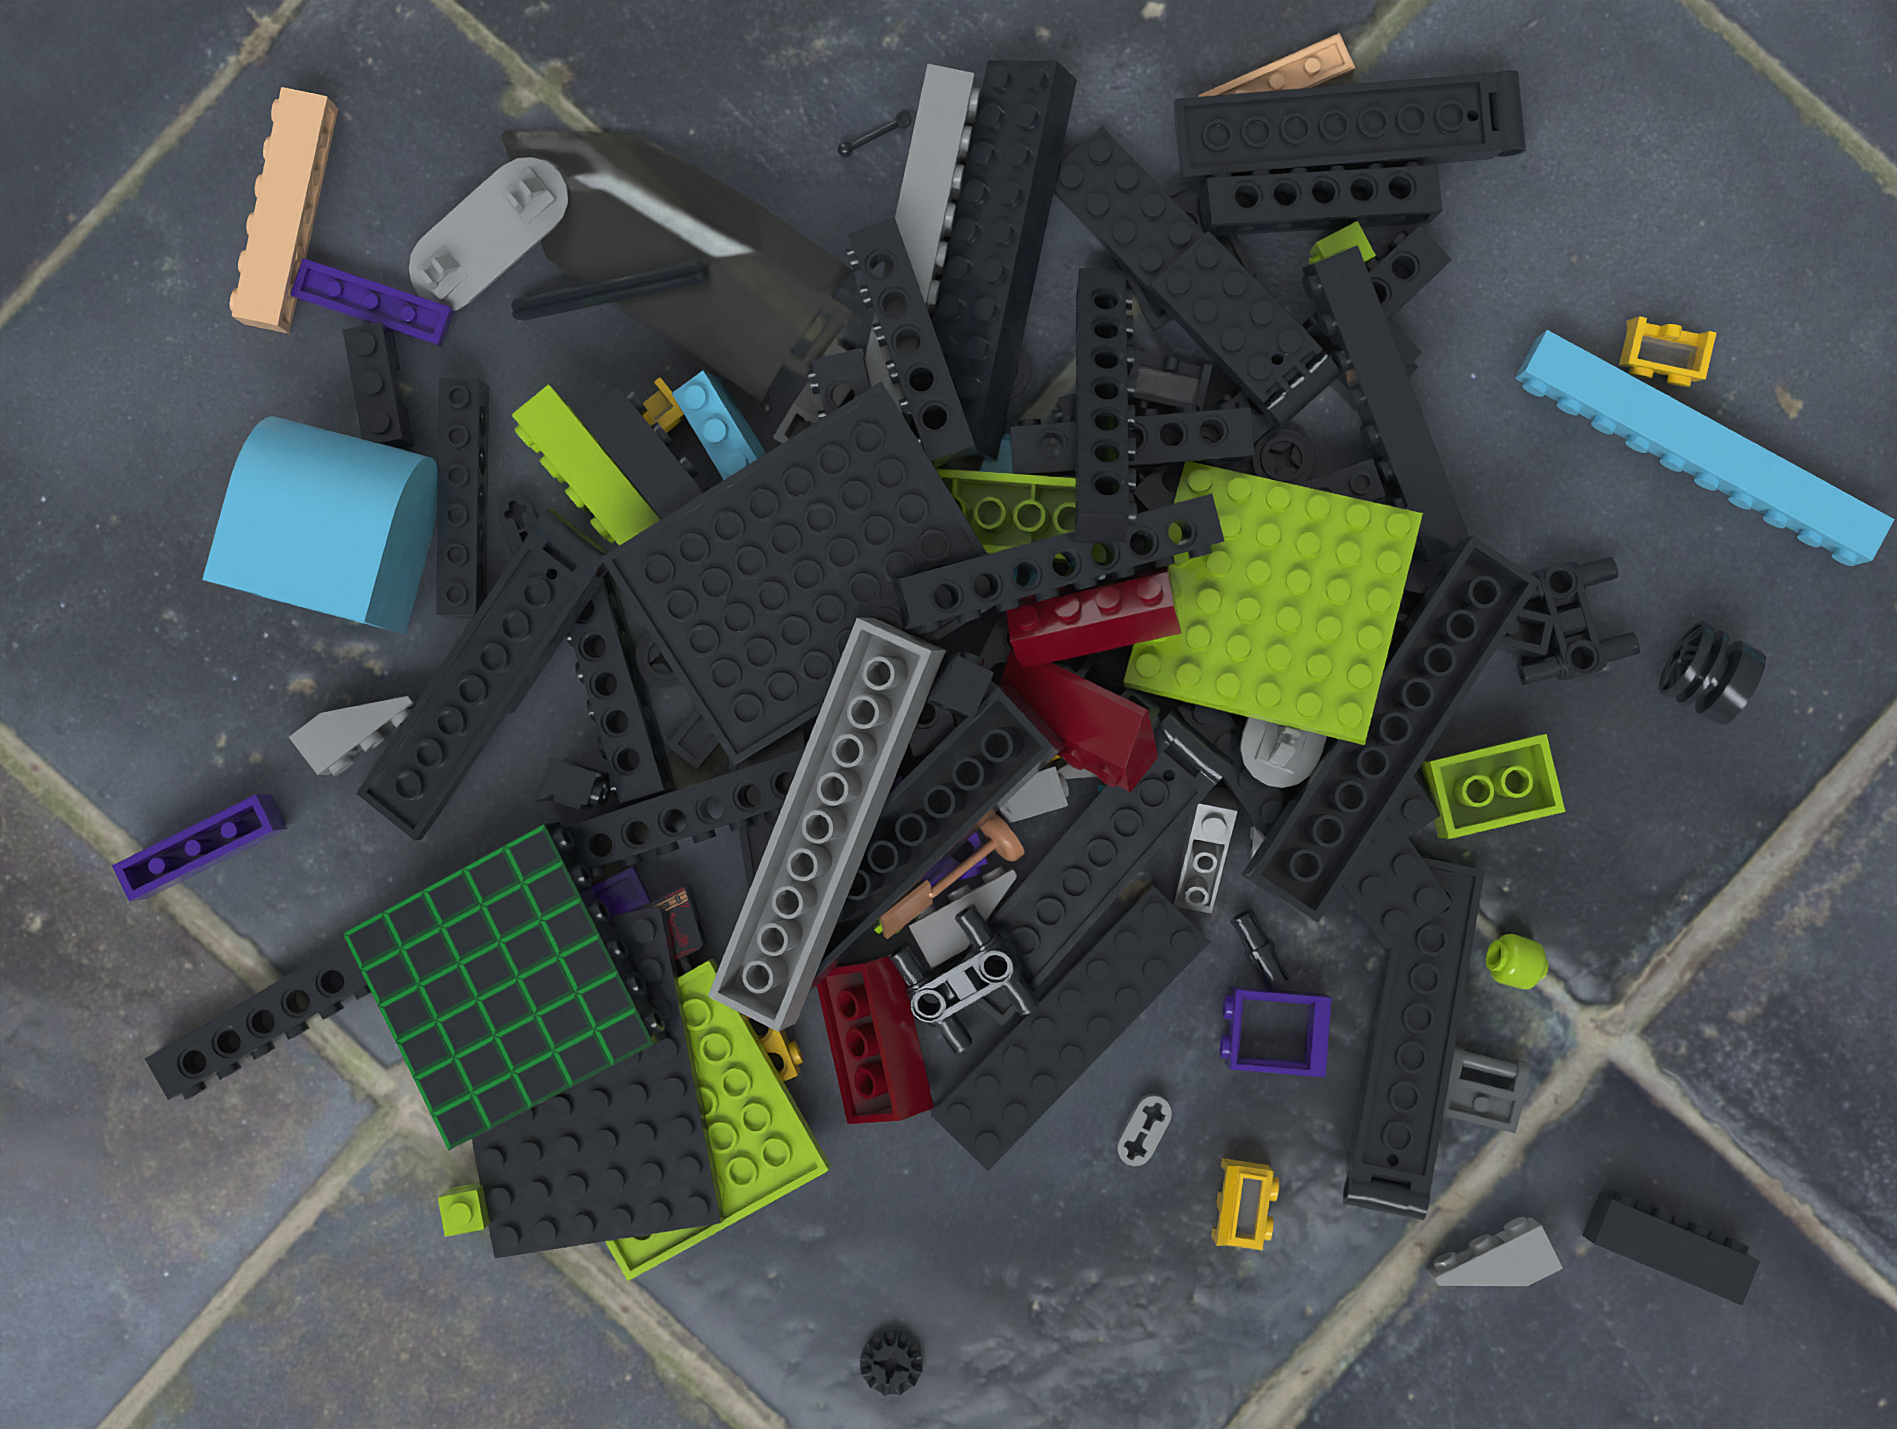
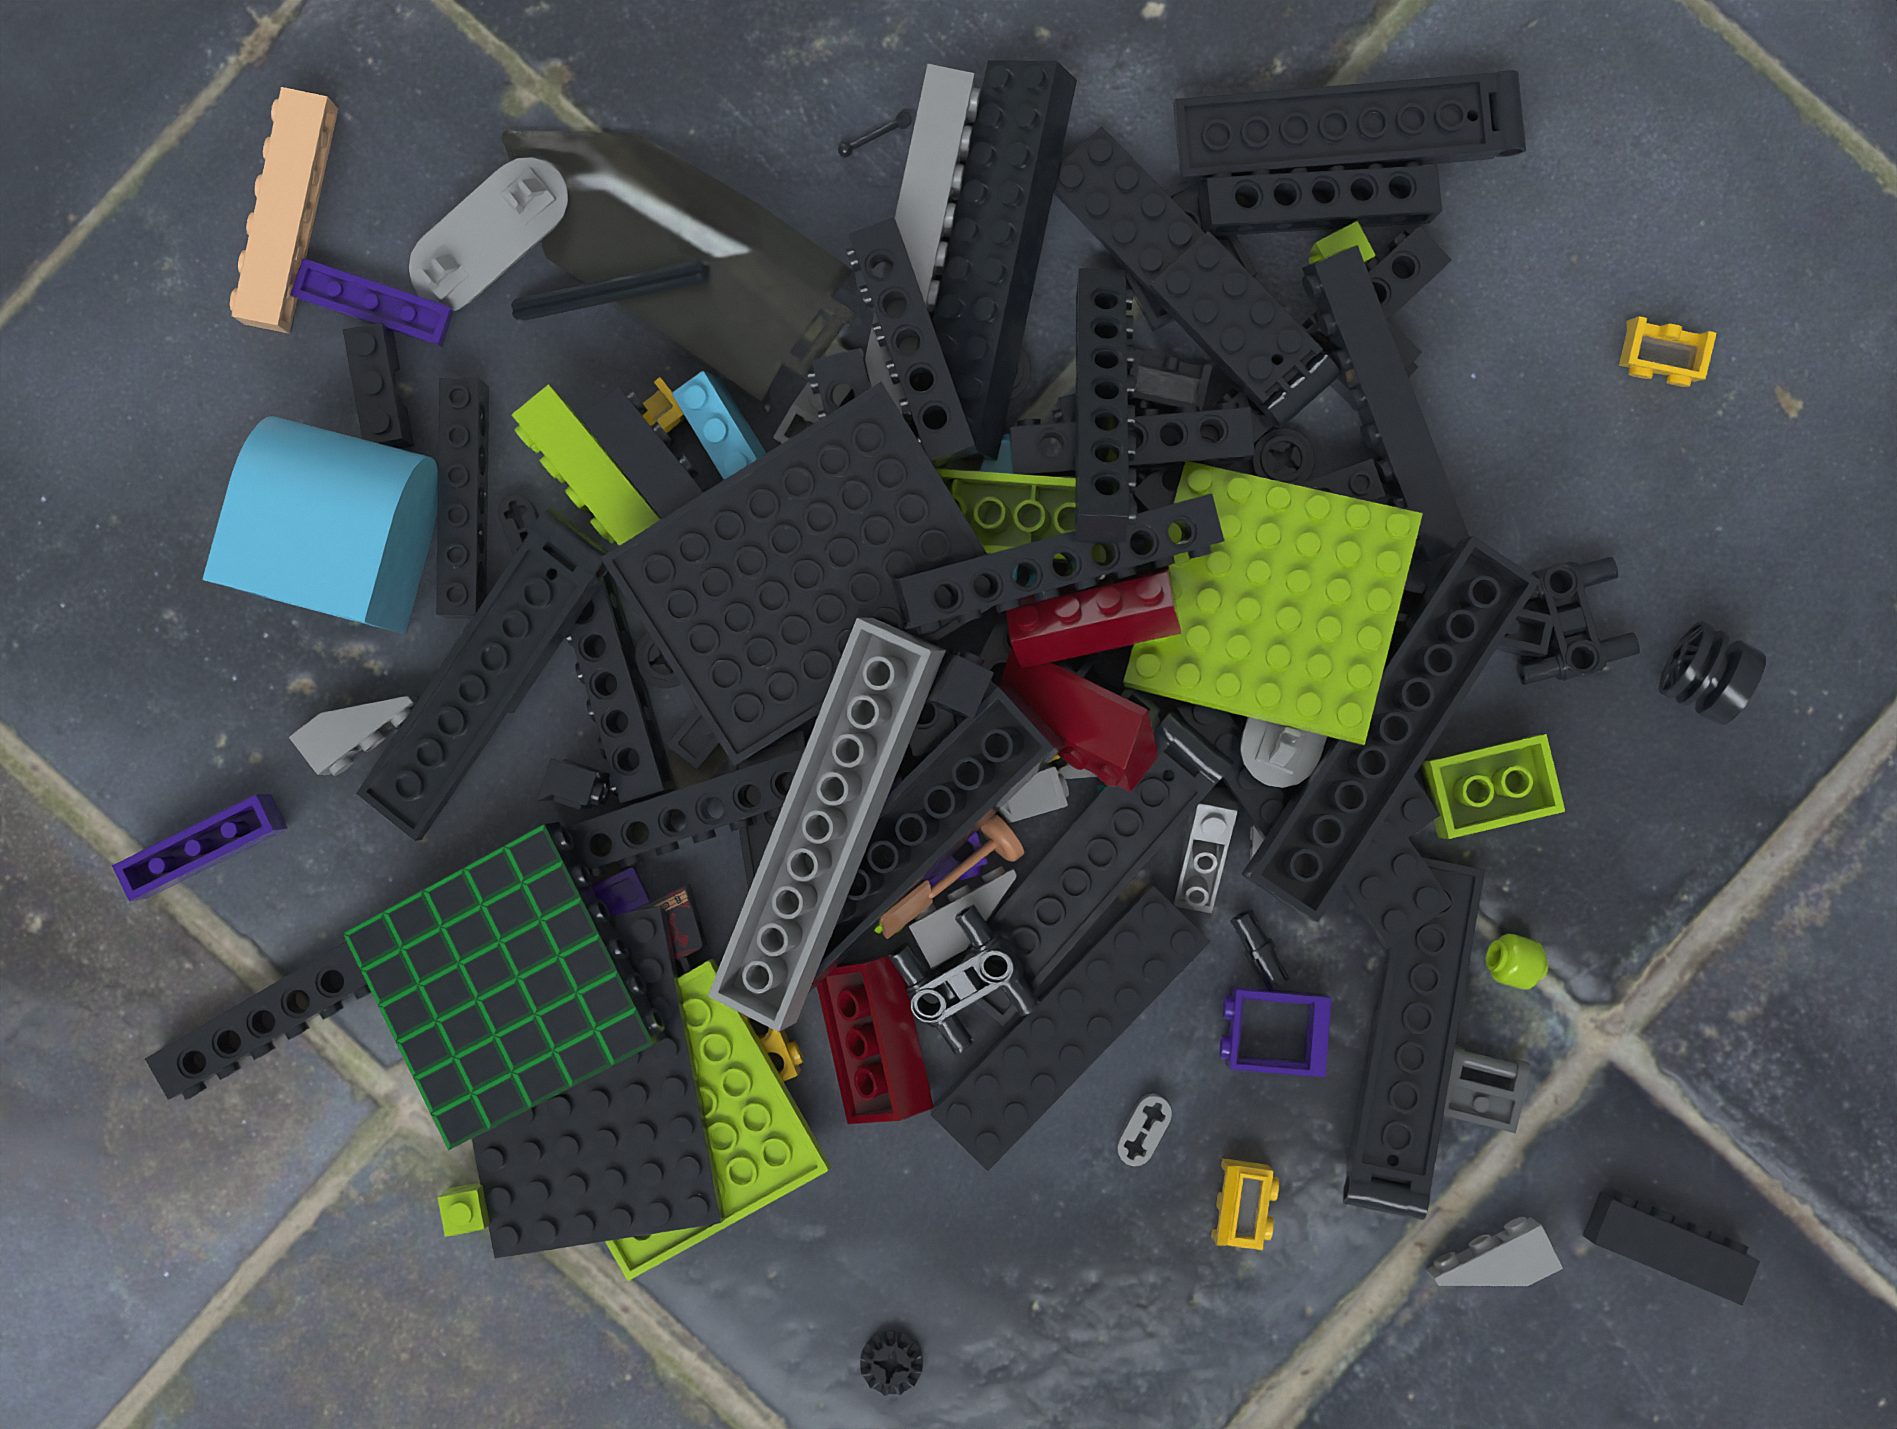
light nougat tile [1198,33,1355,97] -> none
medium azure brick [1515,330,1895,566] -> none

